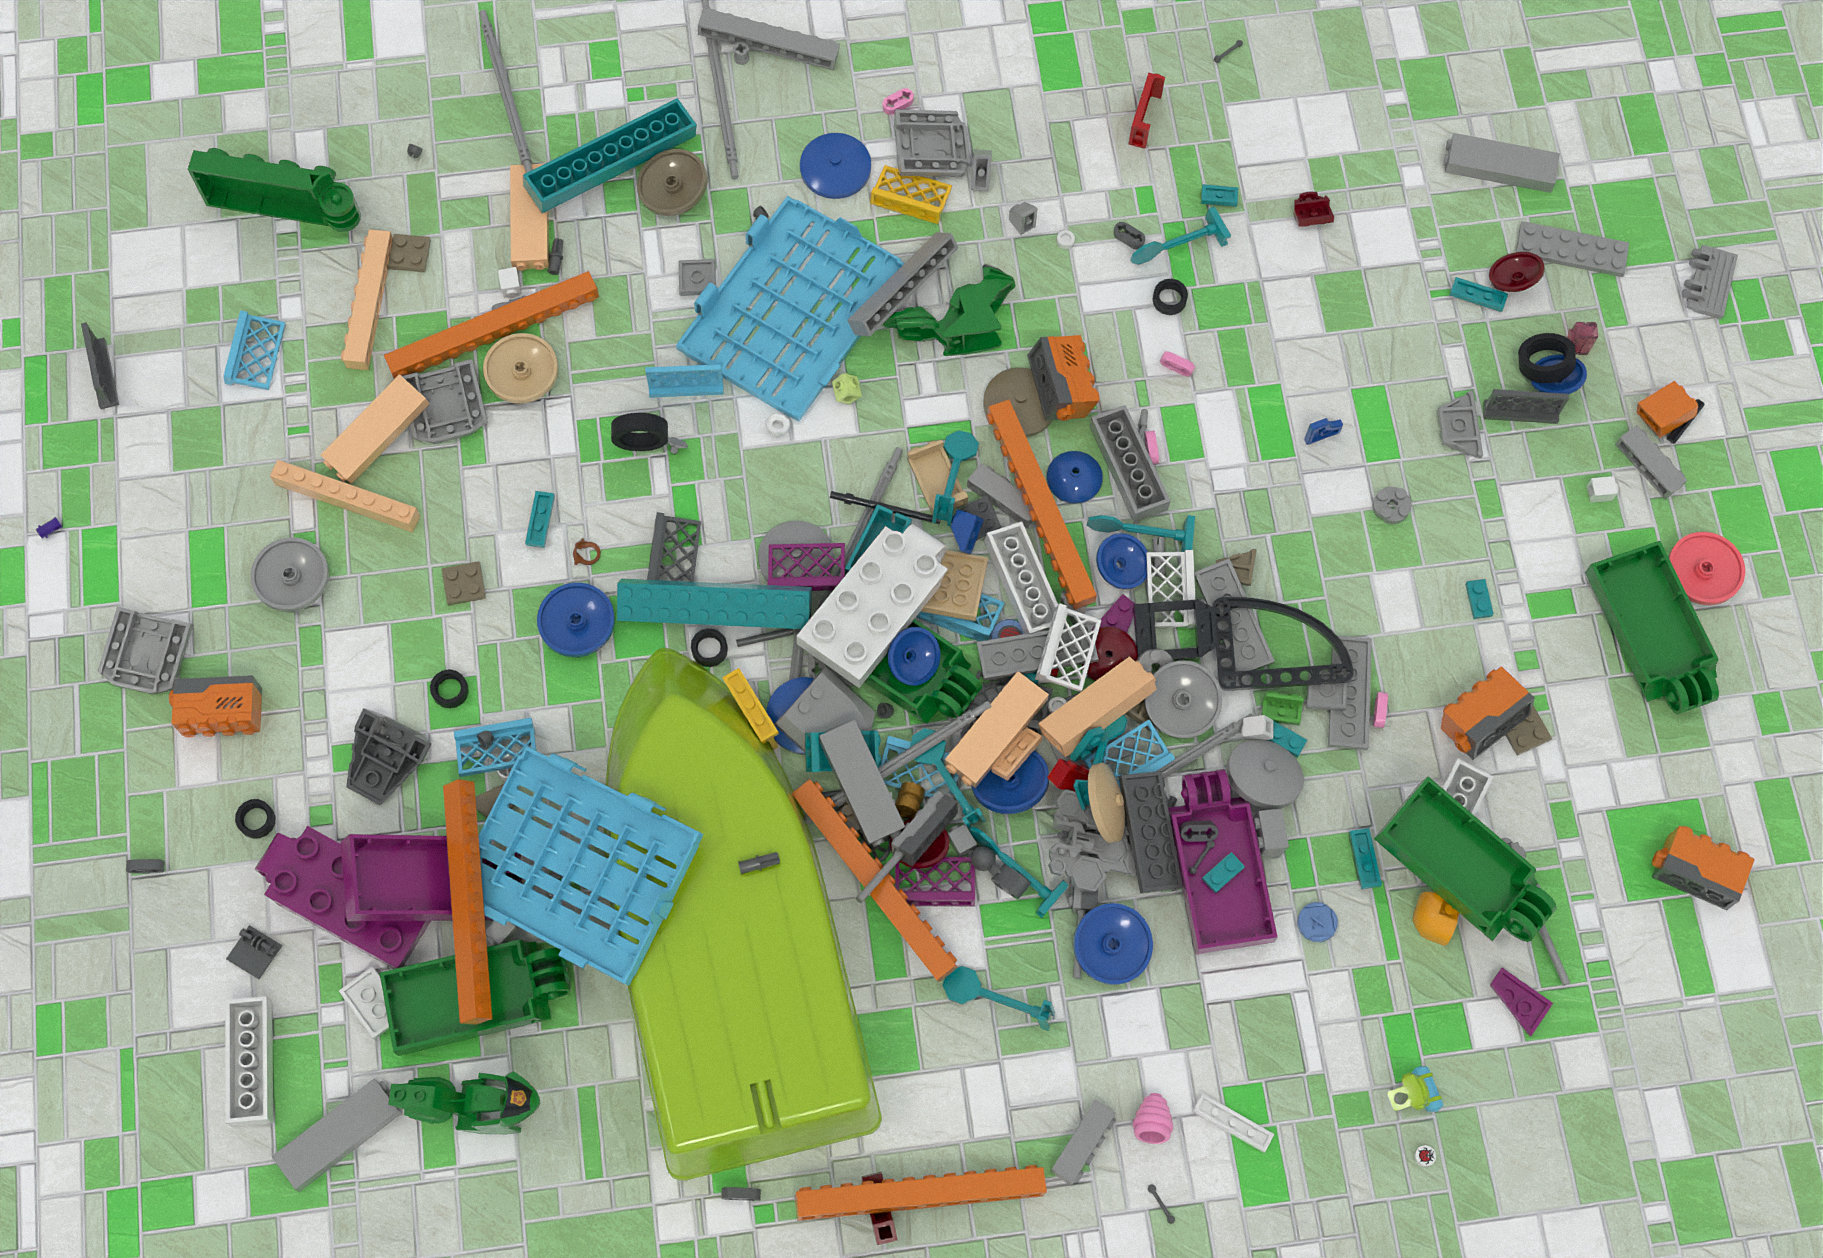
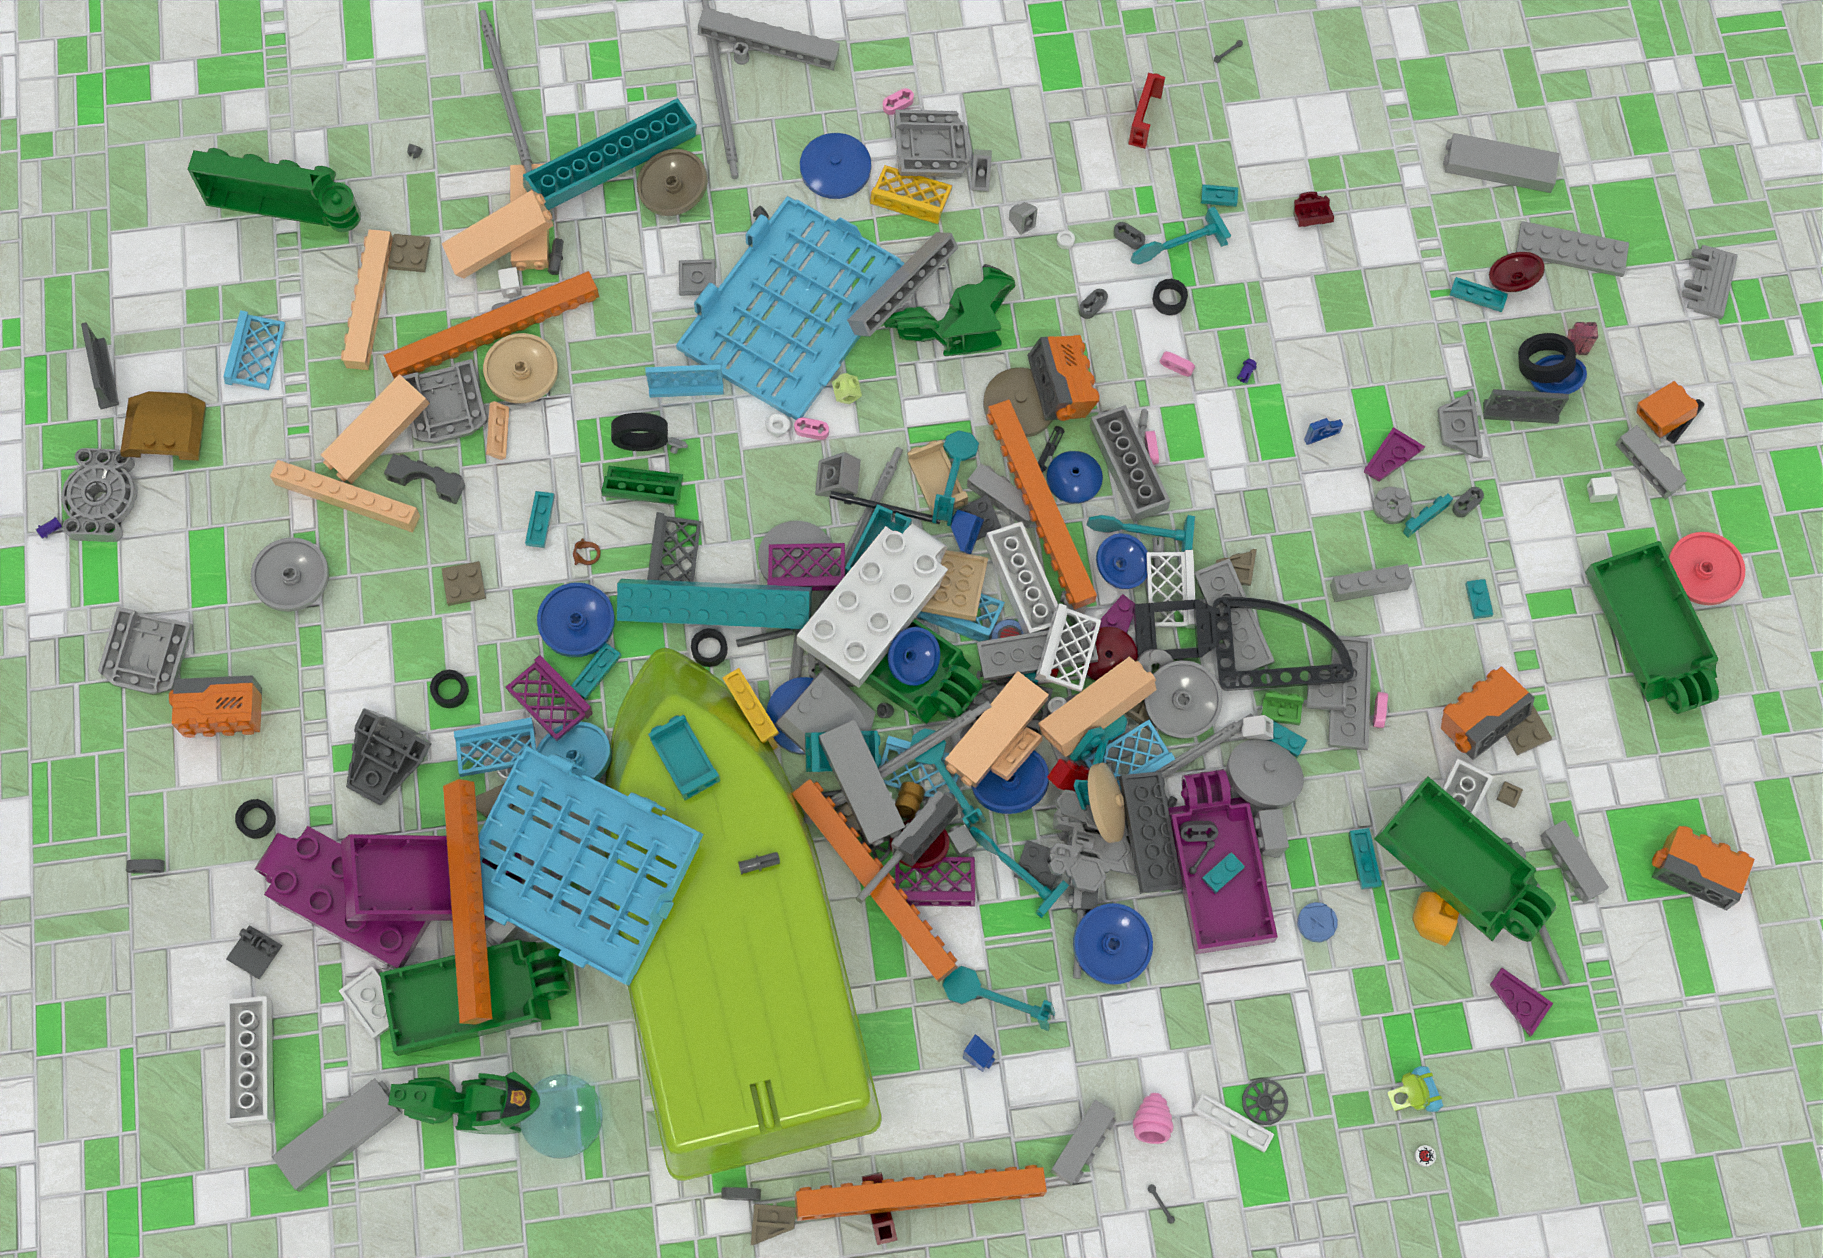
dark grey hinge [477,731,494,748] -> none
dark grey beam [971,846,1031,900] -> none
none -> light grey piece [61,448,136,542]
none -> pearl gold wedge [120,391,206,461]
none -> dark grey arch [384,454,465,504]
none -> light nougat brick [442,190,554,279]
none -> light nougat plate [486,401,509,460]
none -> magenta fence [505,655,593,741]
none -> clear light blue dish [520,1074,603,1159]
none -> medium azure dish [537,722,612,781]
none -> teal plate [571,643,622,700]
none -> green brick [601,466,683,506]
none -> teal panel [648,715,720,801]
none -> dark tan wing [751,1204,796,1245]
none -> bright pink beam [794,418,829,440]
none -> light grey slope [815,452,861,497]
none -> blue slope [963,1034,995,1072]
none -> dark grey hinge [1014,840,1056,890]
none -> black piece [1038,426,1065,473]
none -> dark grey beam [1079,288,1108,319]
none -> dark purple pin [1237,358,1257,383]
none -> dark grey wheel [1242,1079,1288,1125]
none -> light grey brick [1330,564,1412,602]
none -> magenta wing [1364,427,1425,482]
none -> teal plate [1403,493,1453,538]
none -> dark grey beam [1452,487,1484,517]
none -> dark tan tile [1496,781,1523,808]
none -> light grey brick [1540,820,1609,903]

